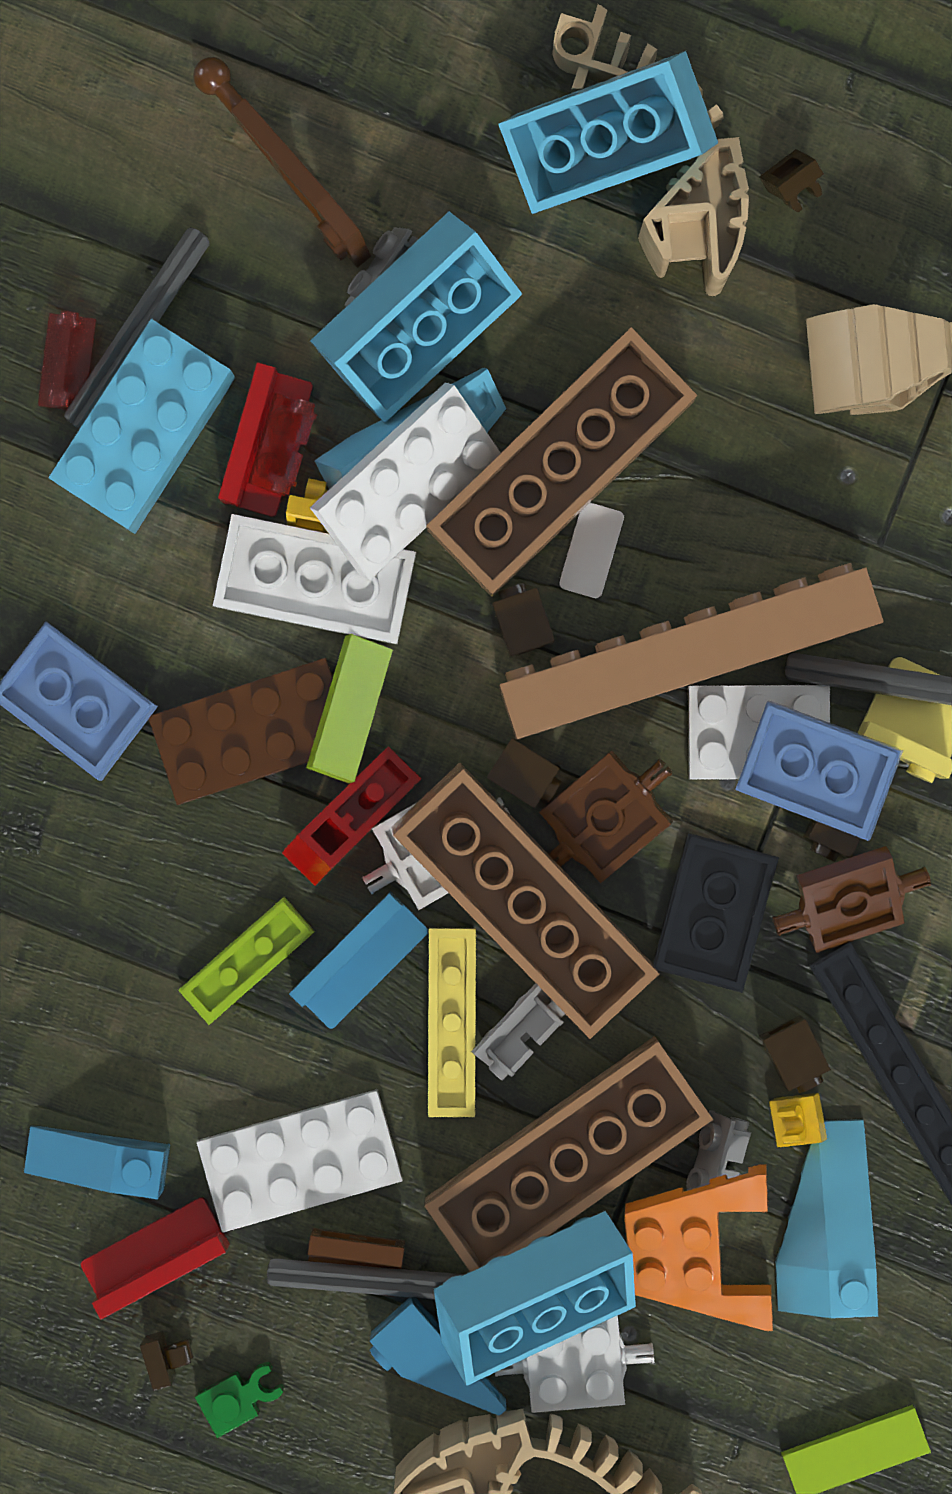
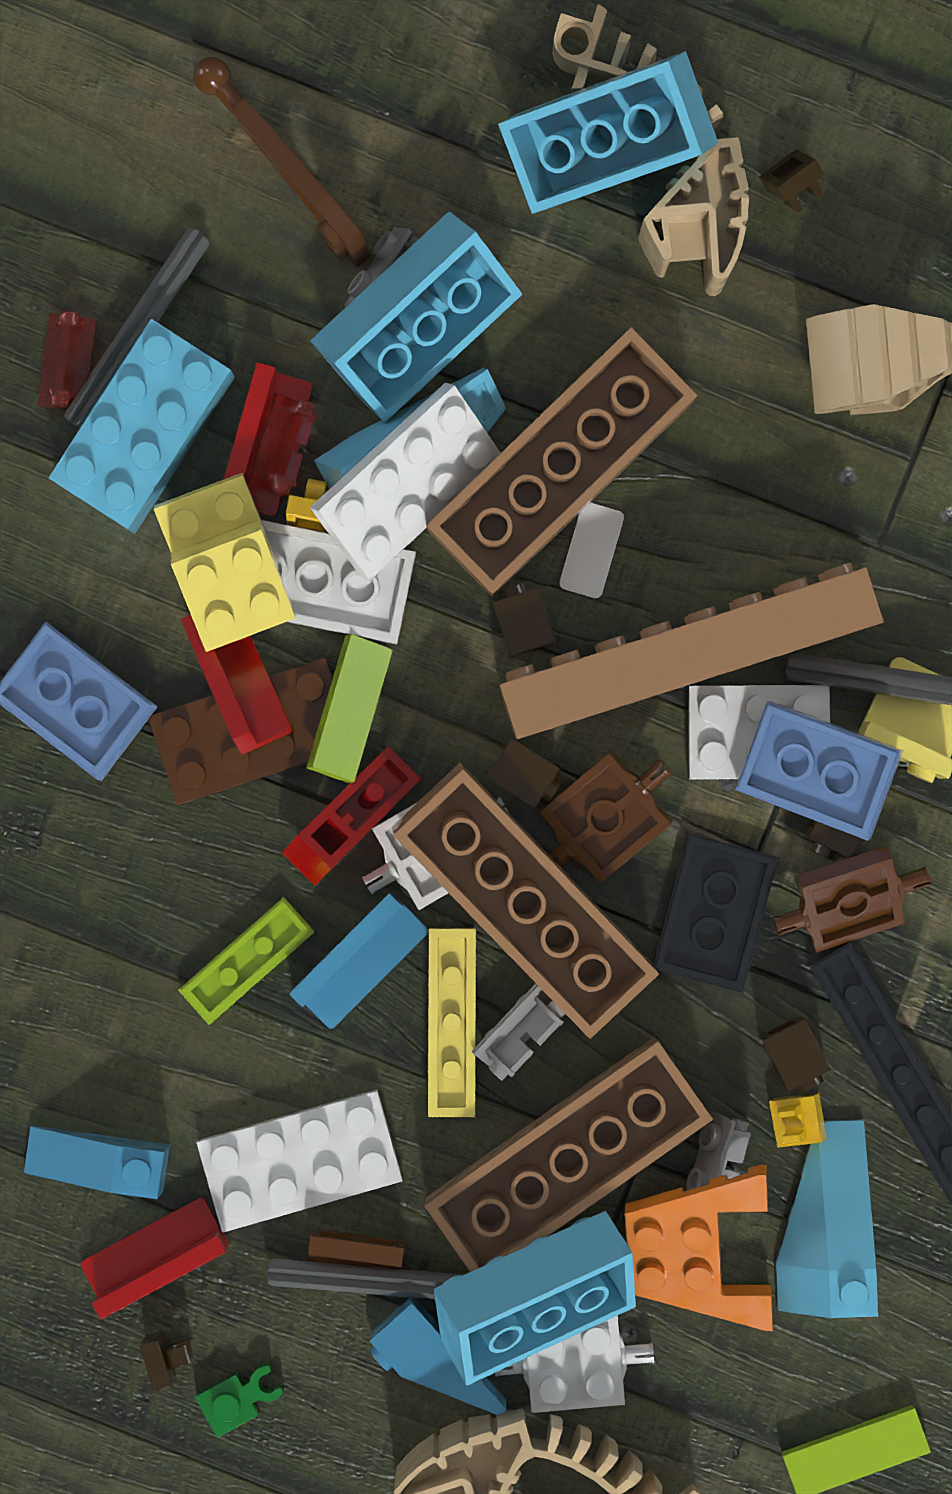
none -> light yellow bracket [154,472,296,652]
none -> red panel [180,614,292,755]

